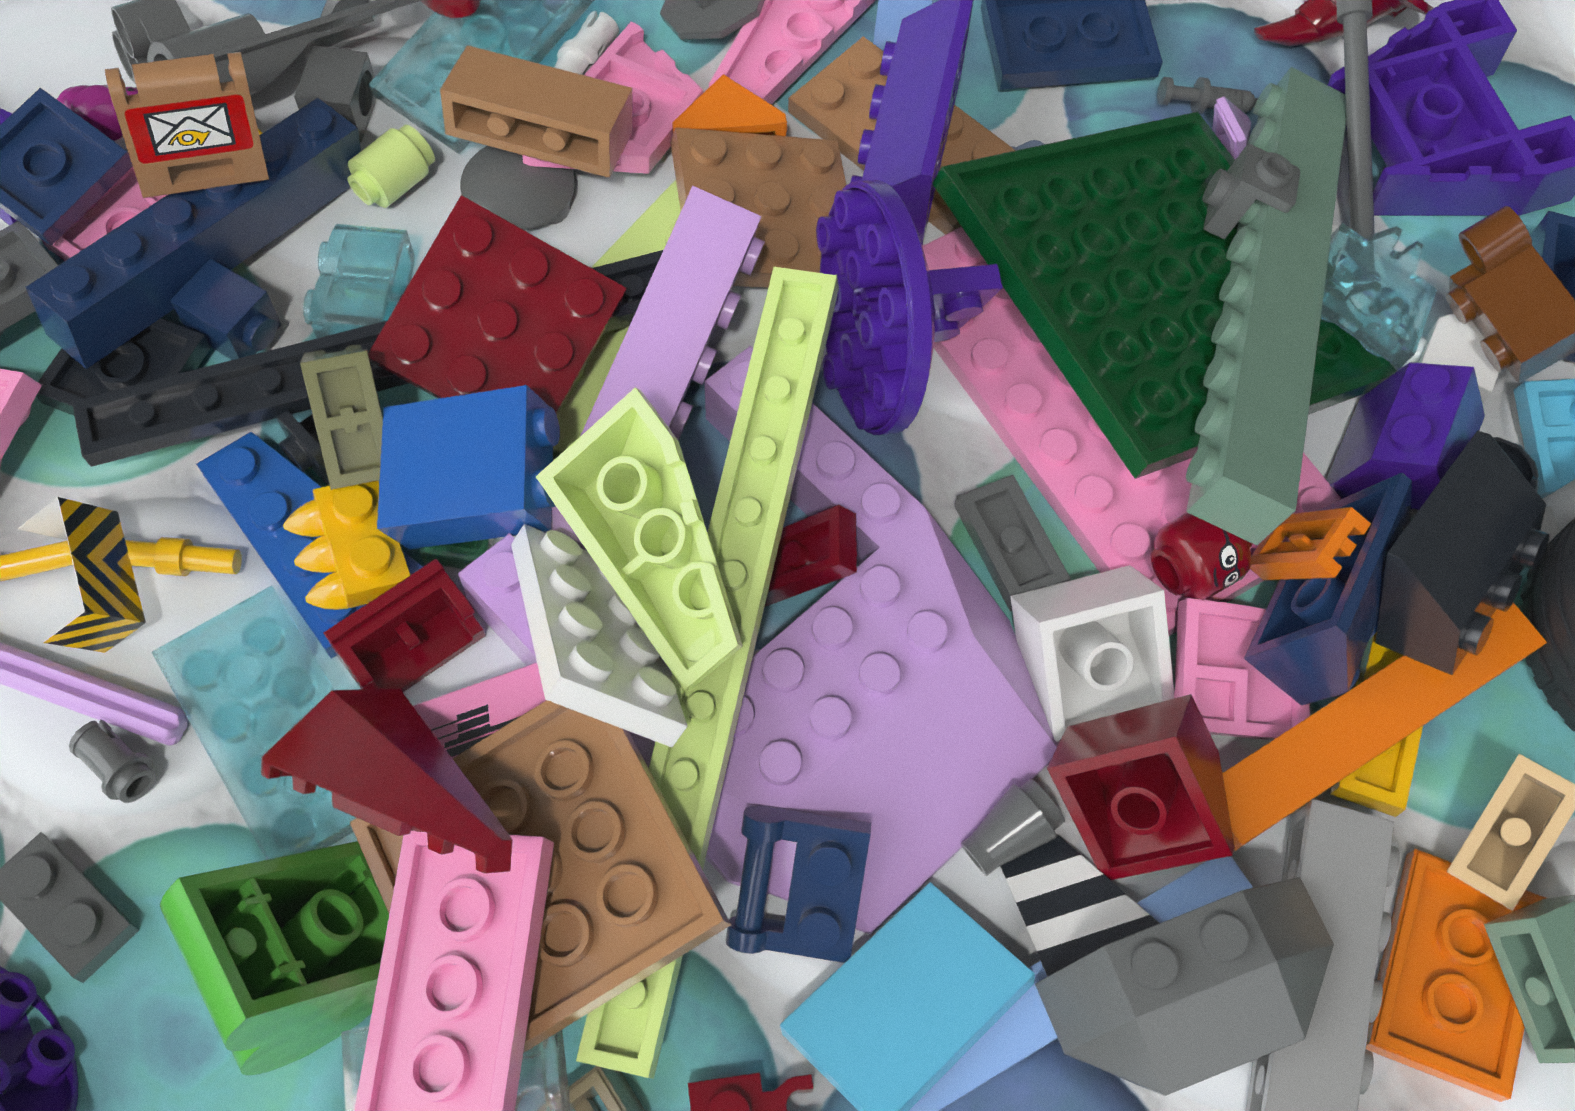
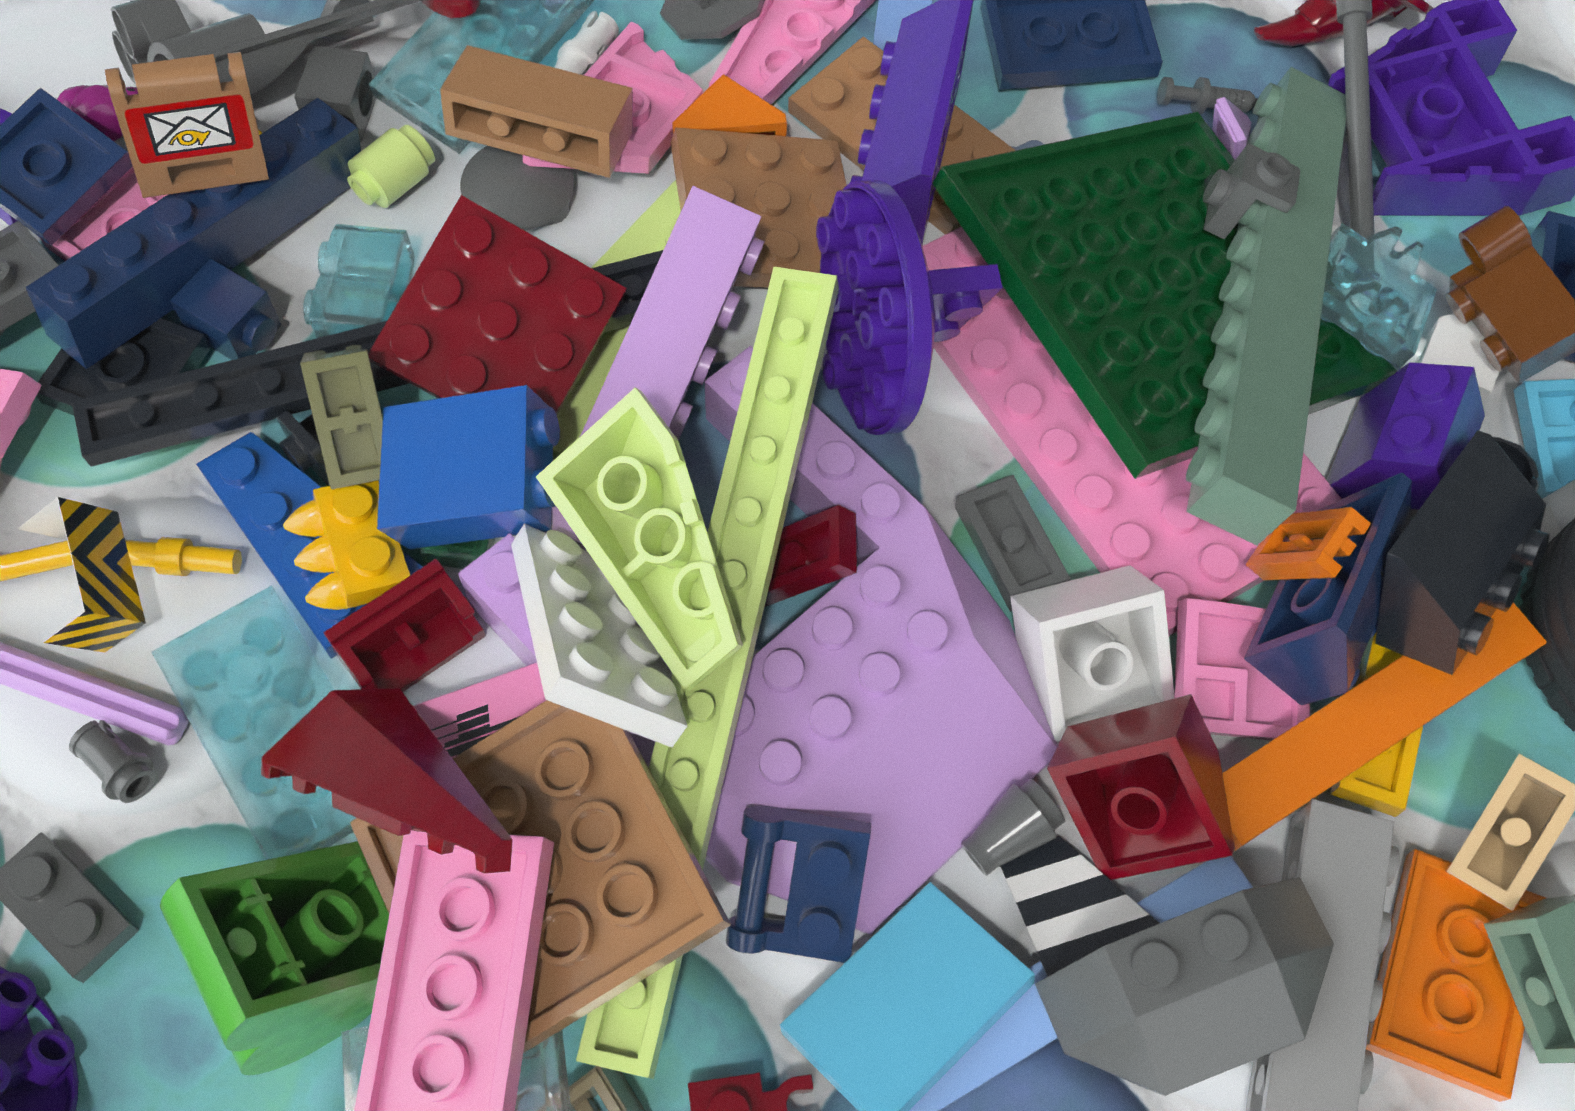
dark red head [1151,512,1253,600] -> none

